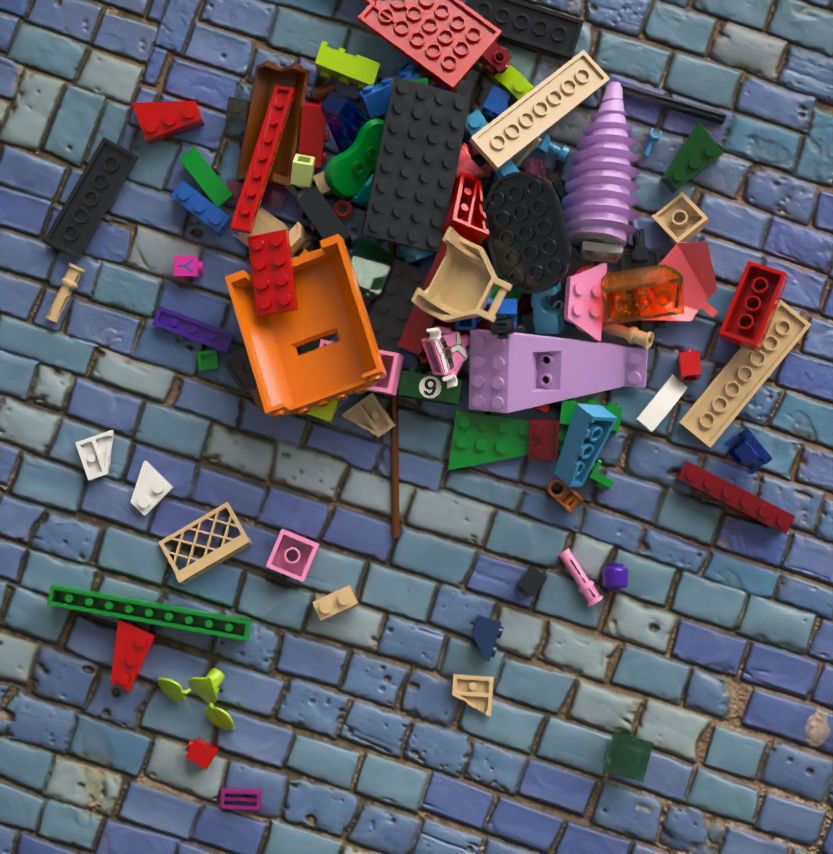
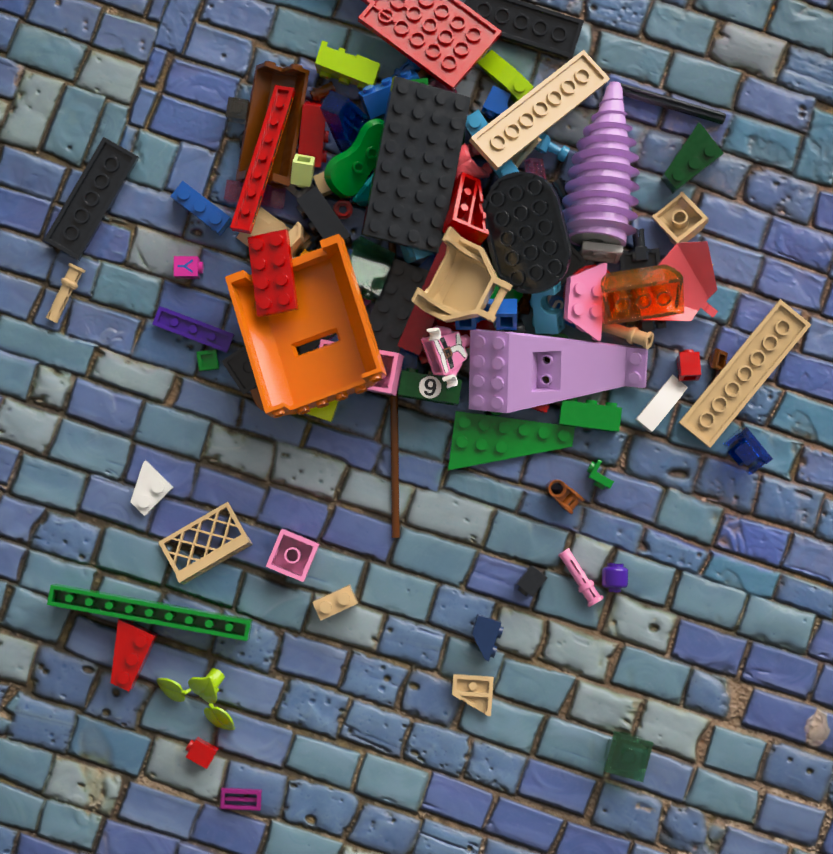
white wing [75,430,114,481] -> none
red wedge [132,101,205,145] -> none
green slope [179,147,234,208] -> none
tan wing [342,393,396,437] -> none
dark red brick [478,41,512,76] -> none
black gear [492,314,514,339] -> none
dark red plate [528,419,559,461] -> none
dark azure wedge [554,404,618,487] -> none
dark azure hand [644,128,662,157] -> none
dark red brick [675,461,795,534] -> none
red brick [719,261,788,353] -> none
none -> reddish brown slope [708,348,728,371]

